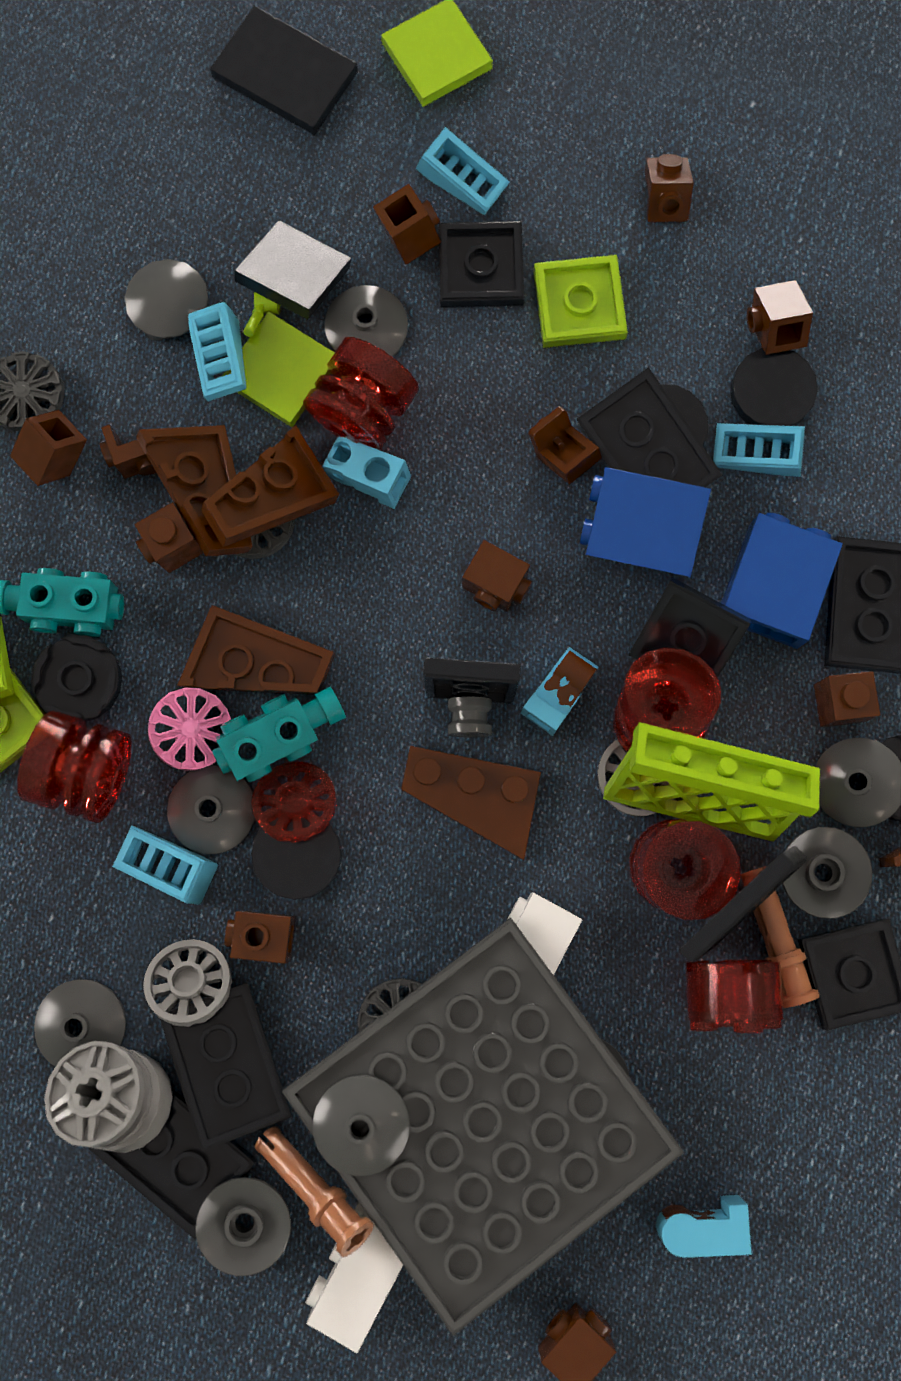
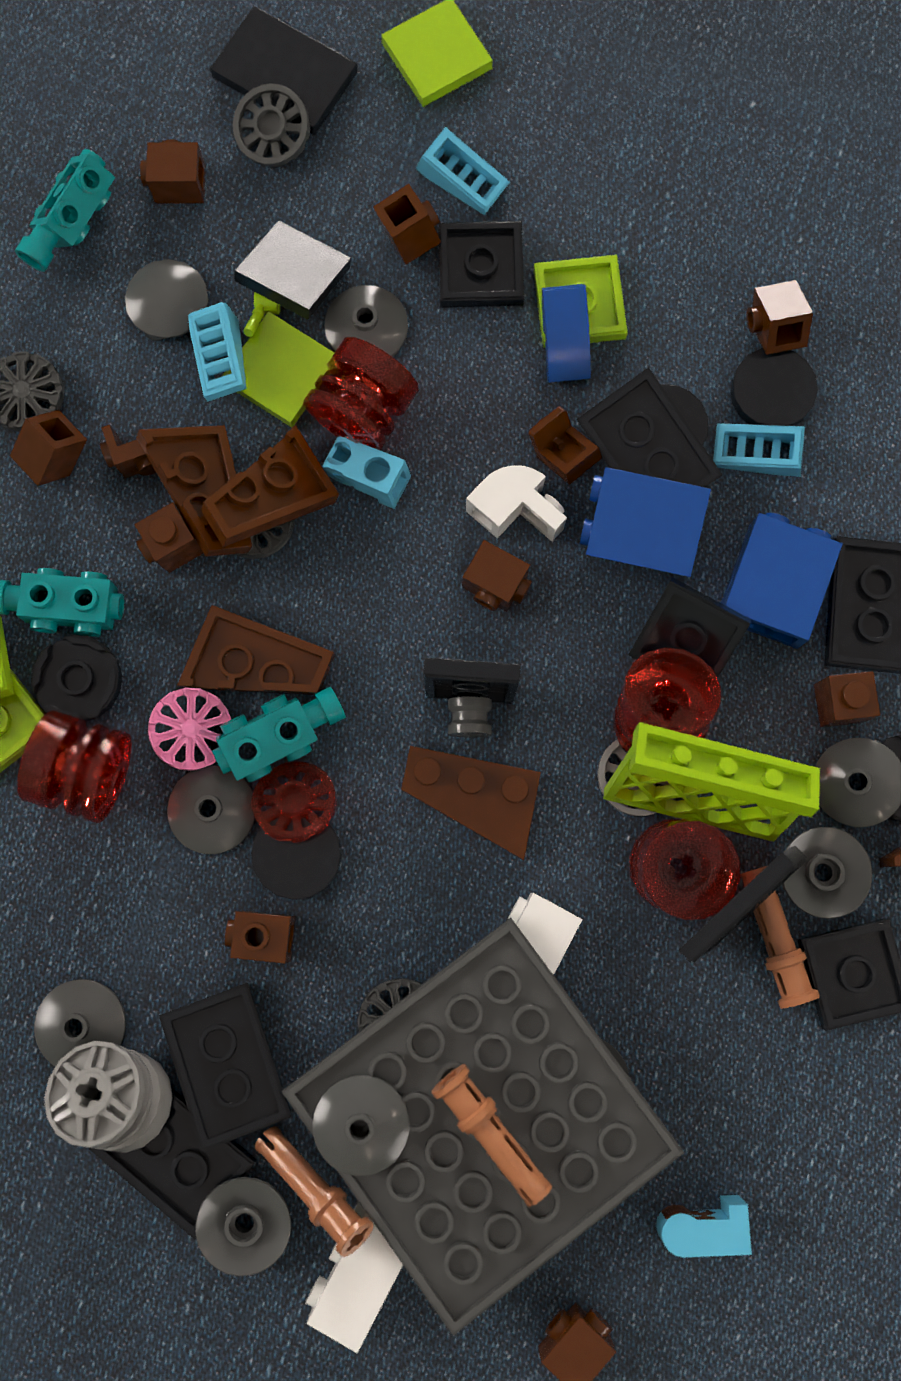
medium azure slope [112,825,218,905] -> none
light grey wheel [143,939,232,1027] -> none
leg [520,647,599,736] -> none
reddish brown bracket [645,154,694,222] -> none
clear red brick [685,959,784,1033] -> none
none -> teal brick [14,149,115,272]
none -> reddish brown brick [140,139,206,203]
none -> dark grey wheel [233,84,310,167]
none -> nougat pin [431,1064,552,1207]
none -> white brick [466,466,567,542]
none -> blue slope [542,284,591,383]

